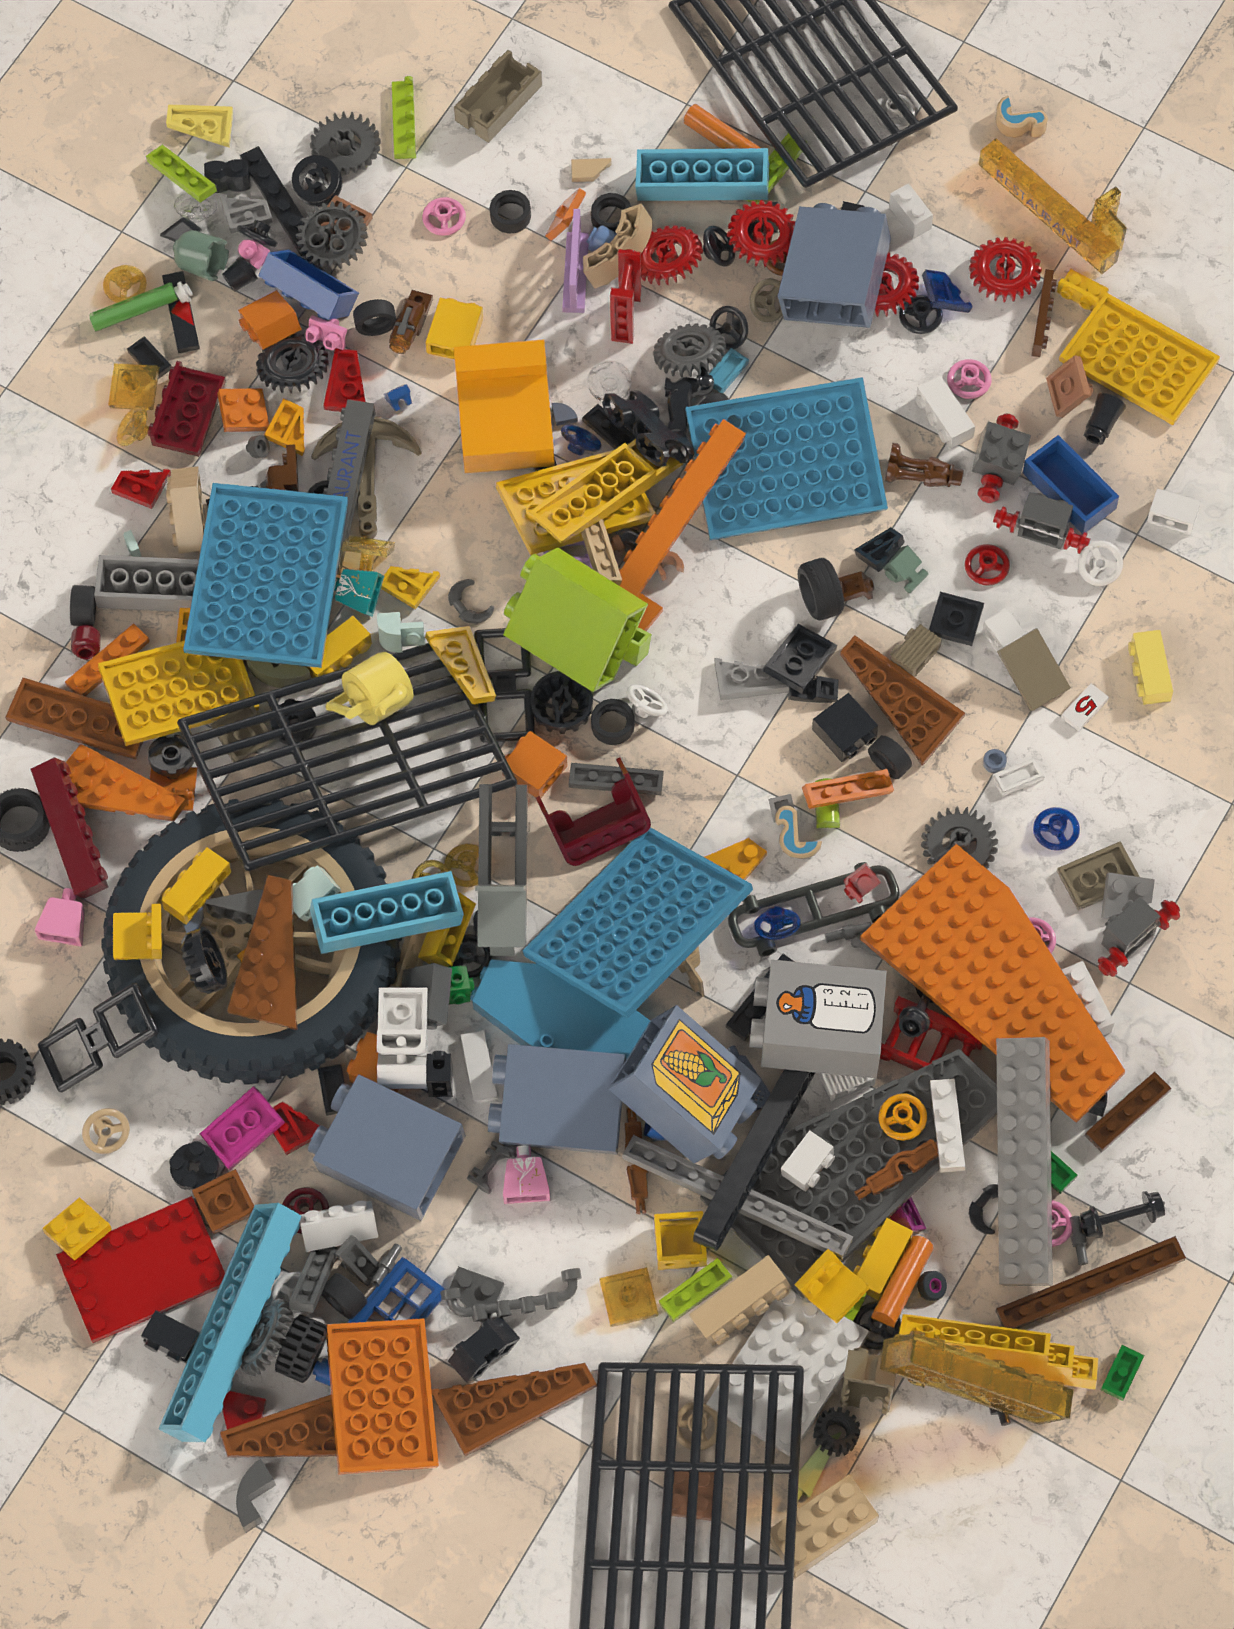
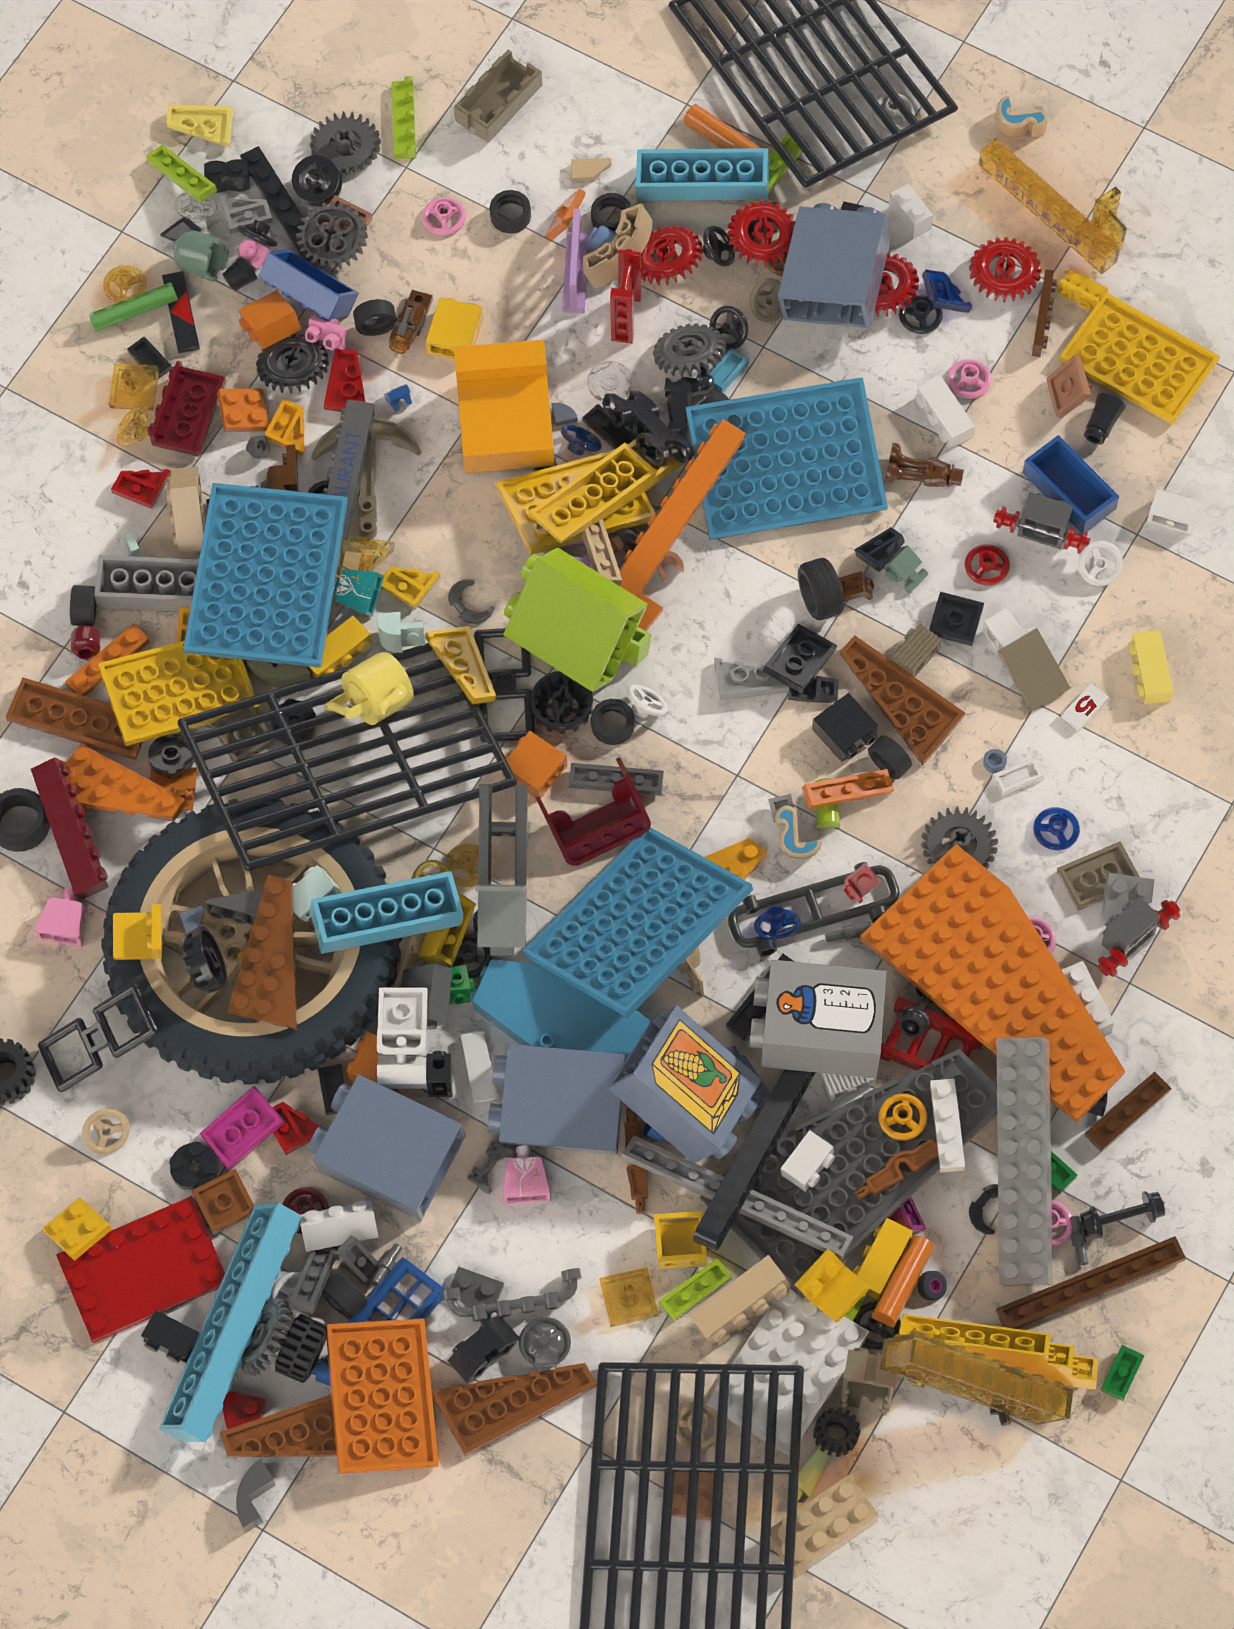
yellow brick [162,847,231,925] -> none
white plate [174,282,193,303] -> none
dark grey brick [972,413,1031,503] -> none
none -> dark grey piece [519,1317,571,1369]

